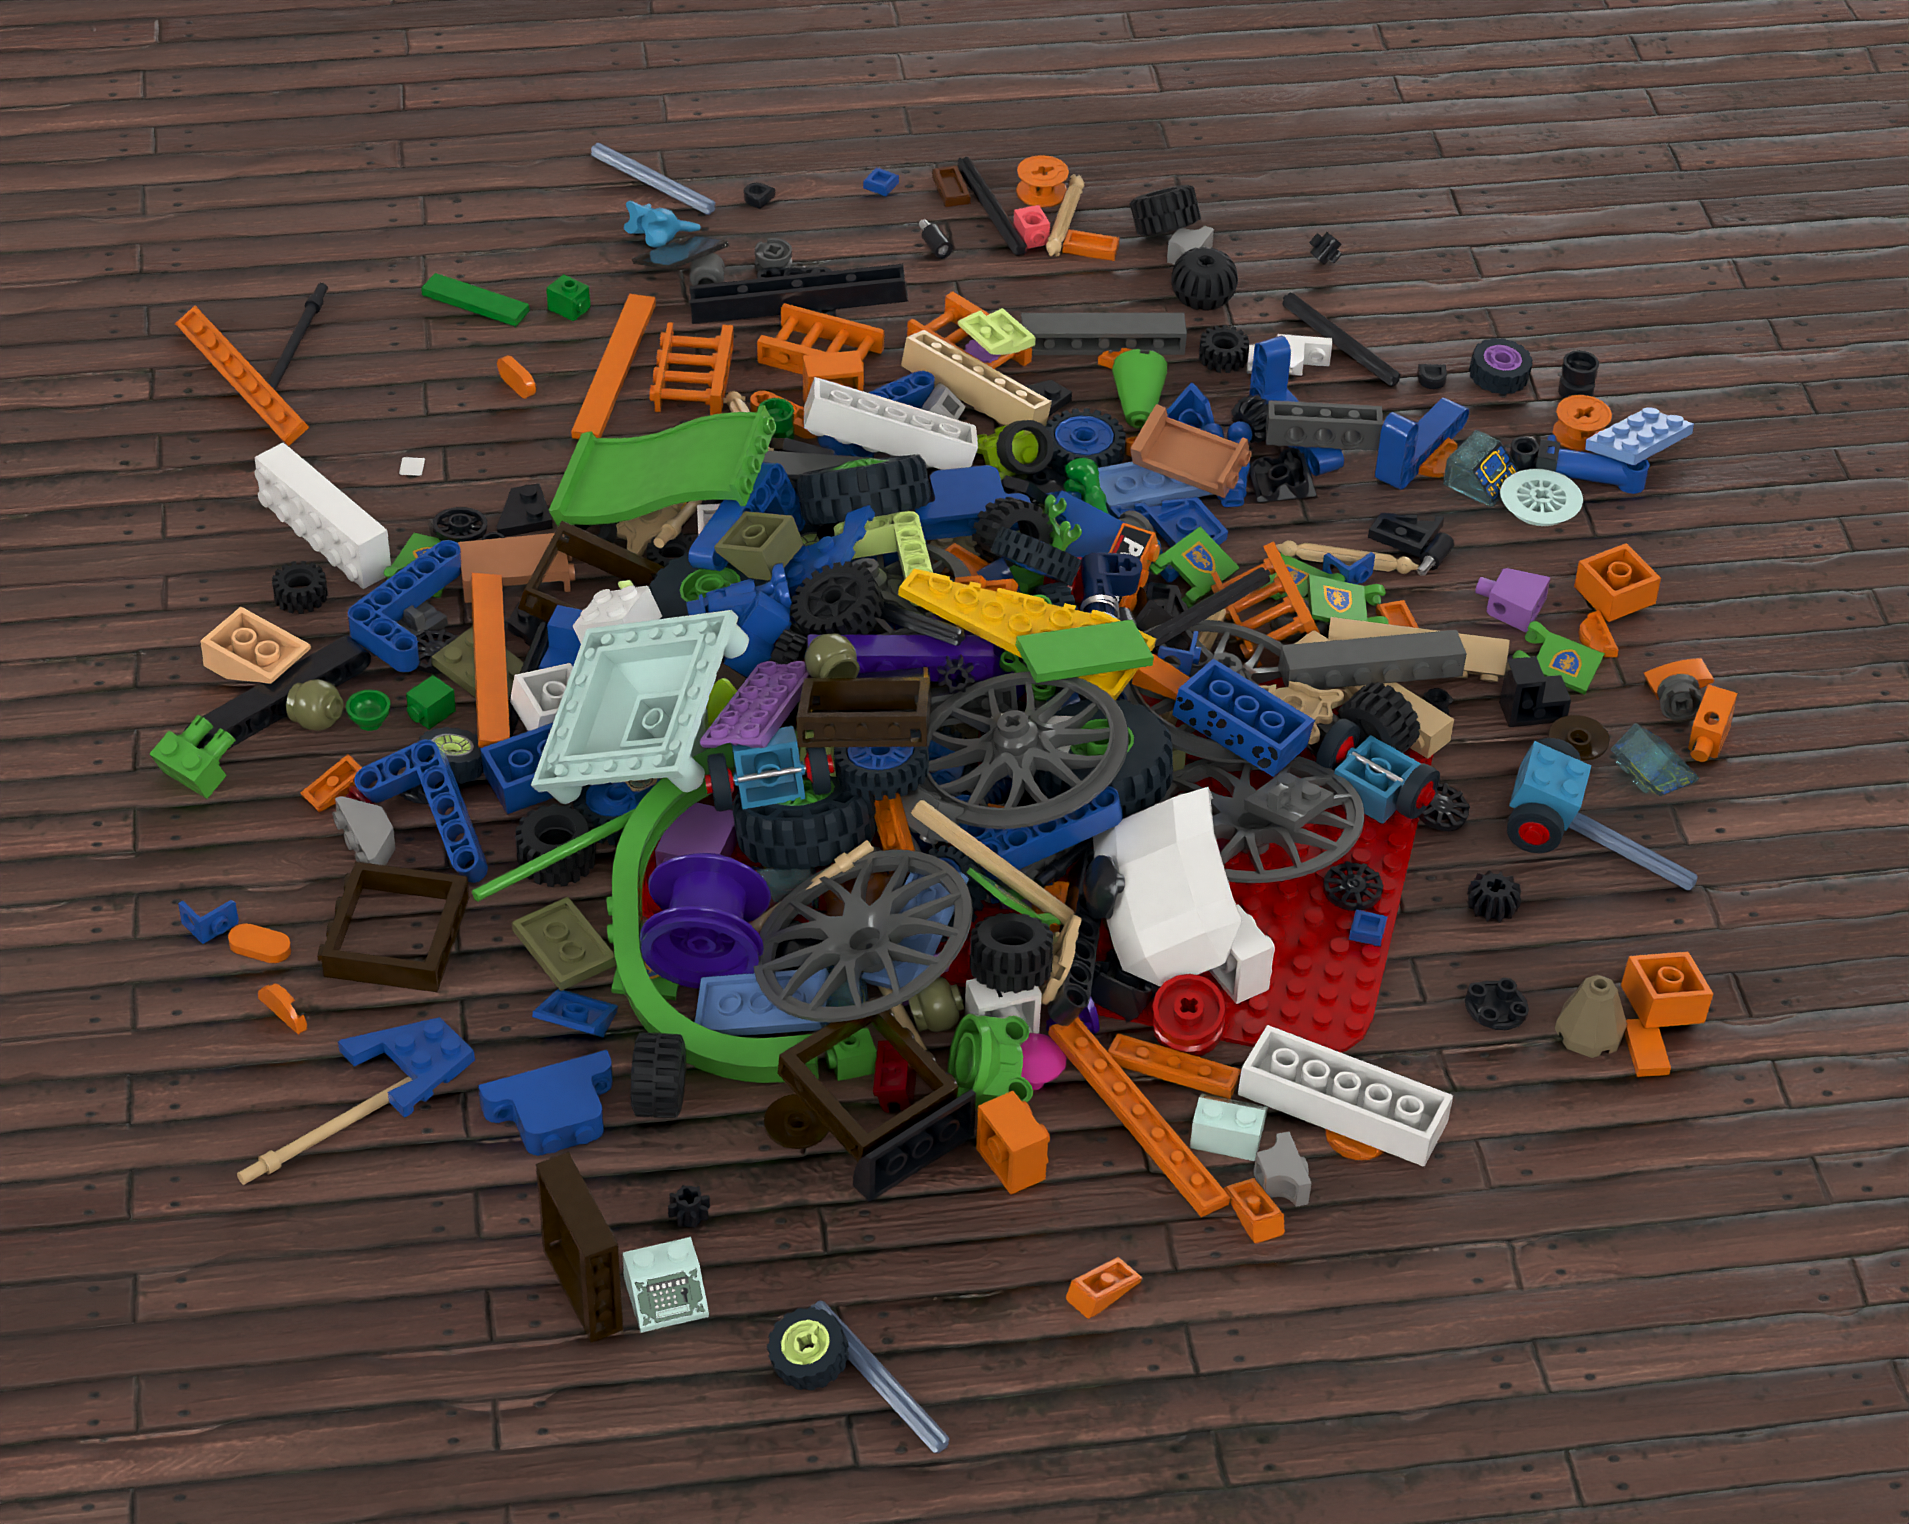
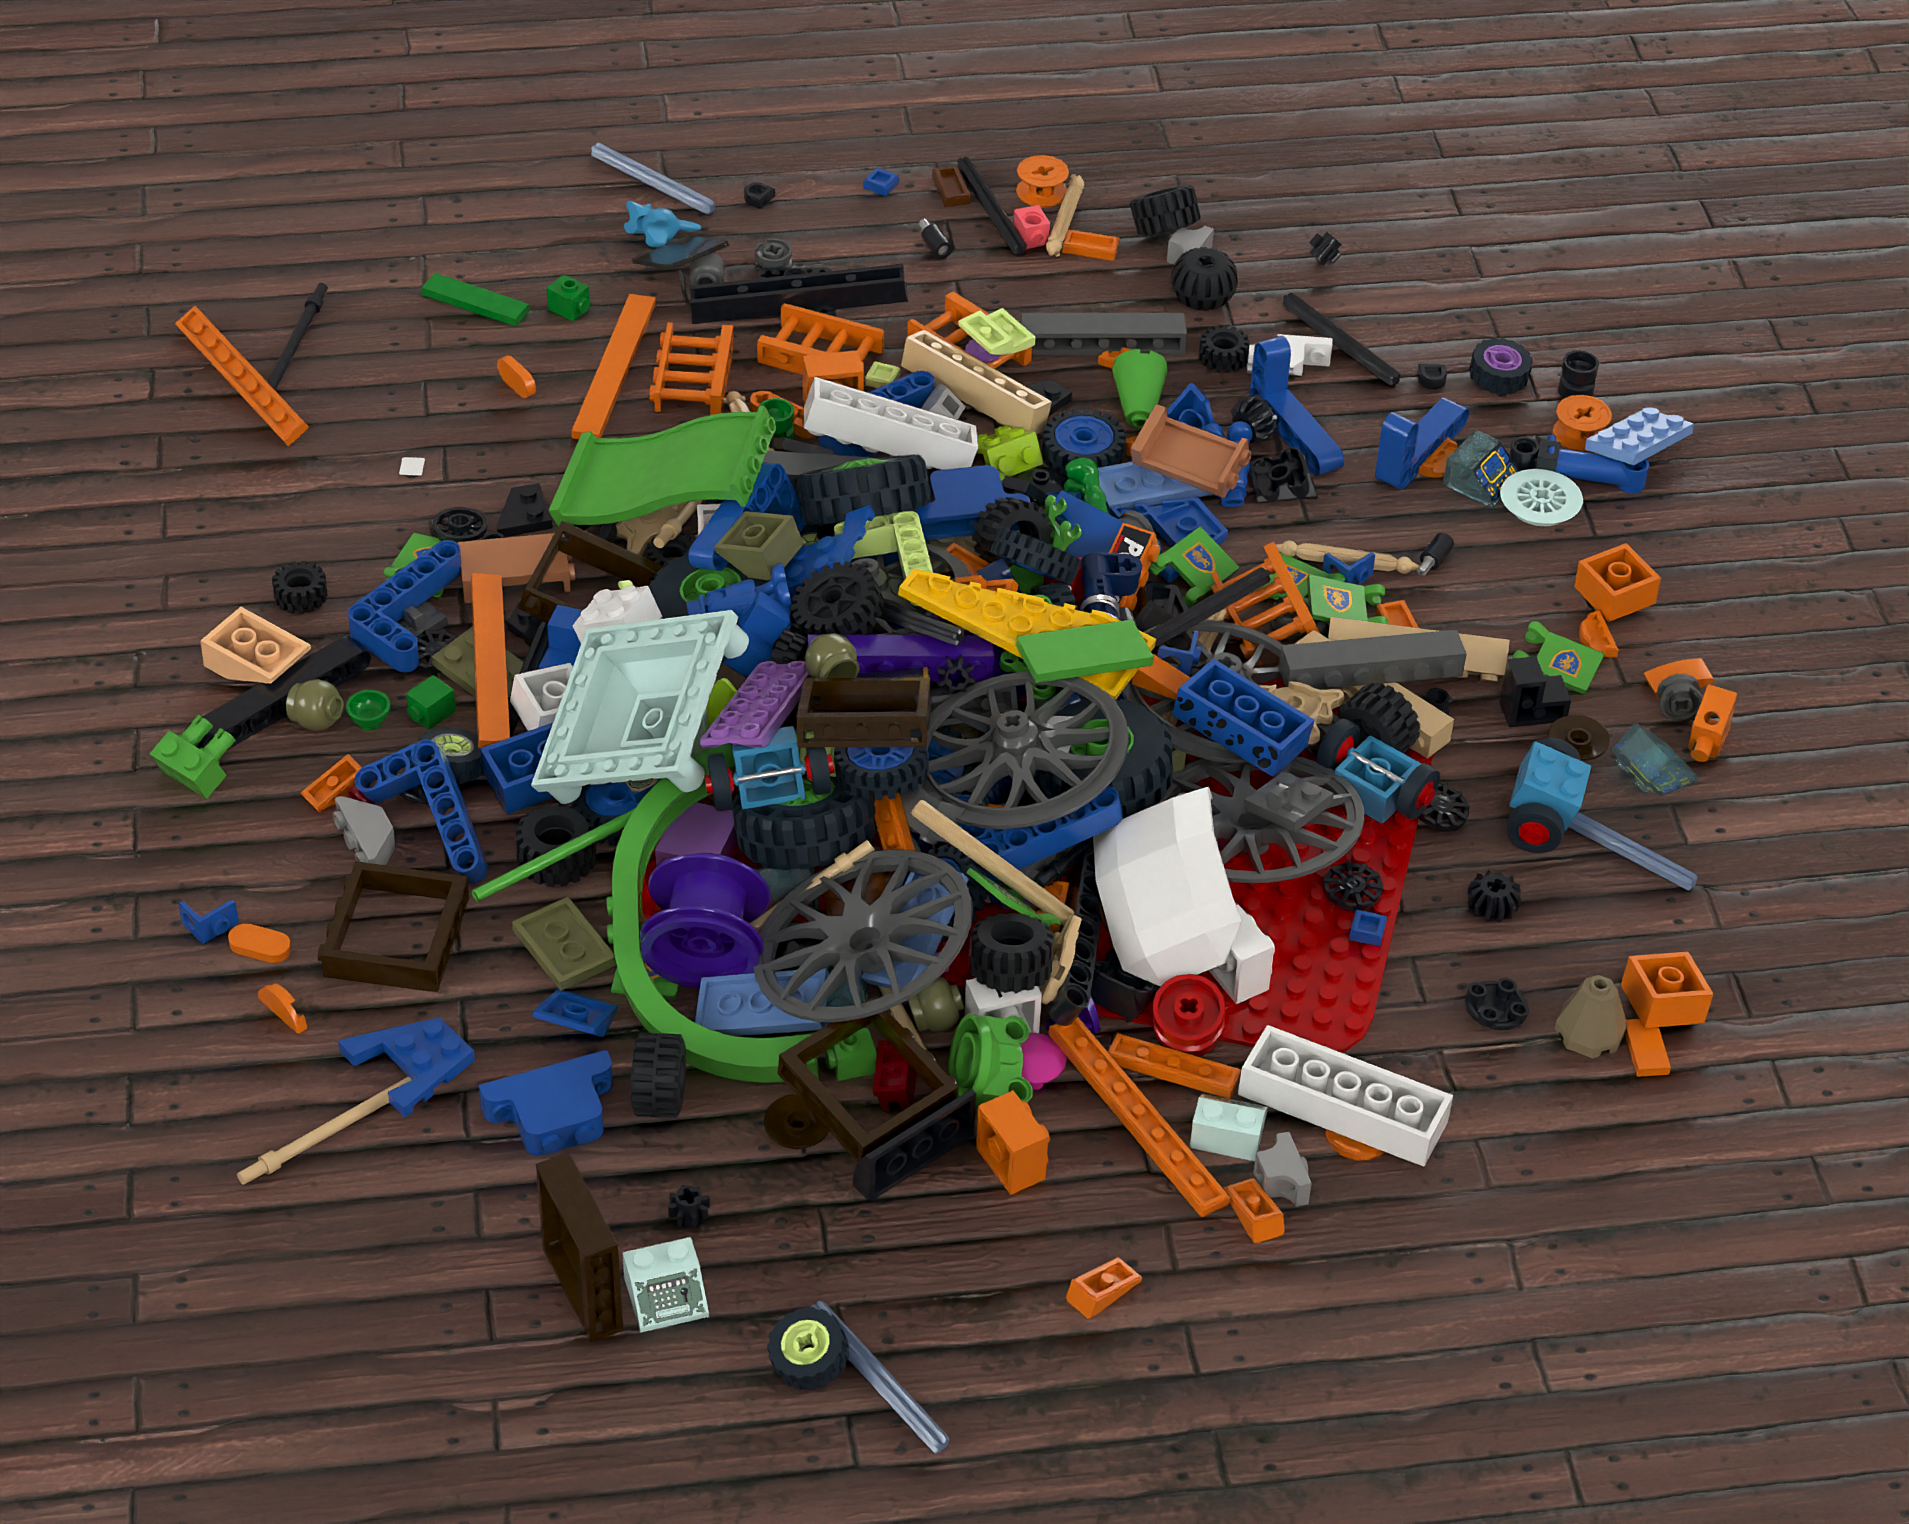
white brick [255,443,391,589] -> none
black tyre [997,420,1054,475] -> none
black dish [1082,855,1125,920] -> none
dark grey brick [1266,400,1383,451] -> none
black wing [1368,513,1444,558] -> none
medium lavender torso [1475,568,1550,633] -> none
none -> yellowish green tile [865,361,900,388]

